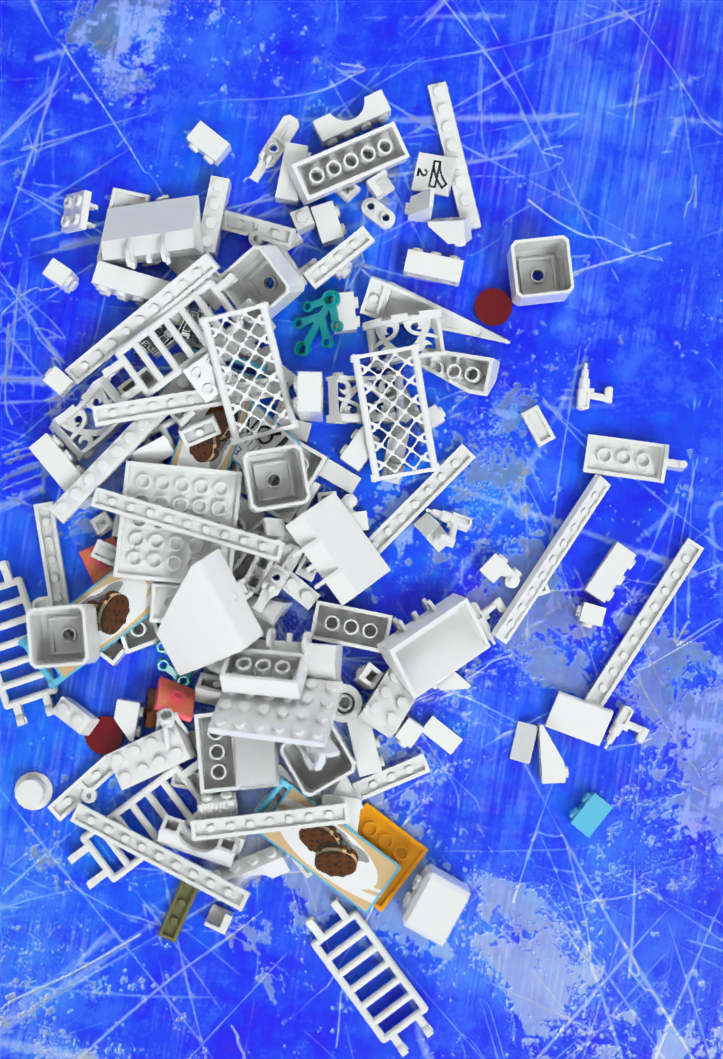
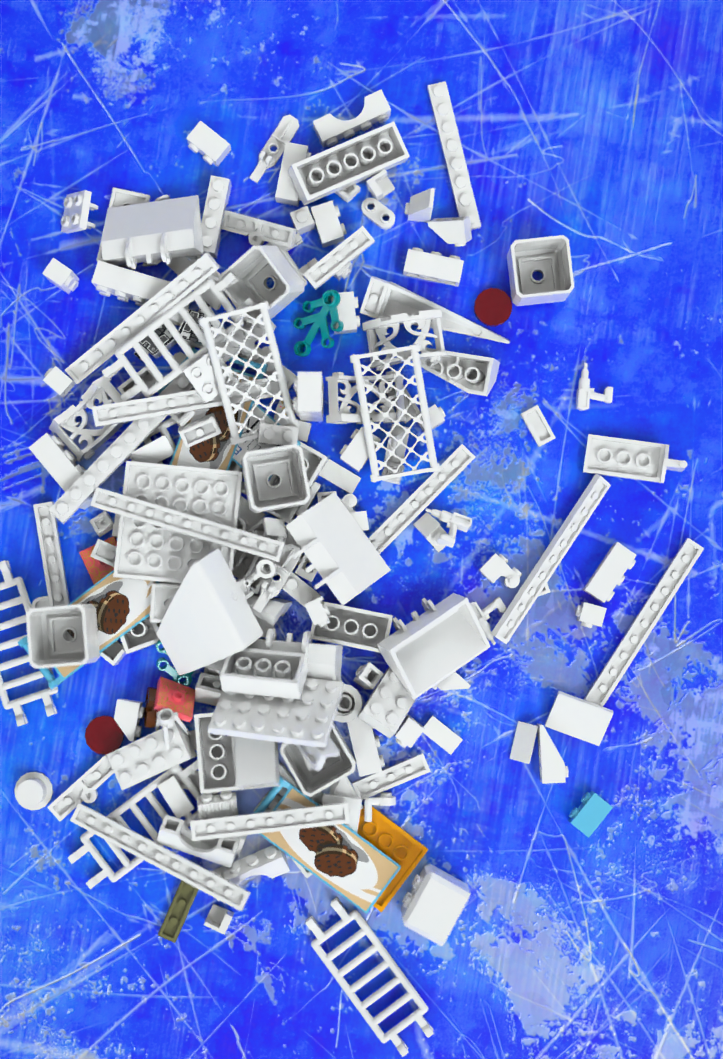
white brick [51,696,100,736] -> none
white tile [411,152,457,197] -> none
white piece [604,705,650,749] -> none
none -> white tile [157,775,195,819]
none -> white plate [243,558,277,587]
none -> white plate [257,423,299,446]
none -> white brick [304,596,331,627]
none -> white plate [364,792,396,822]

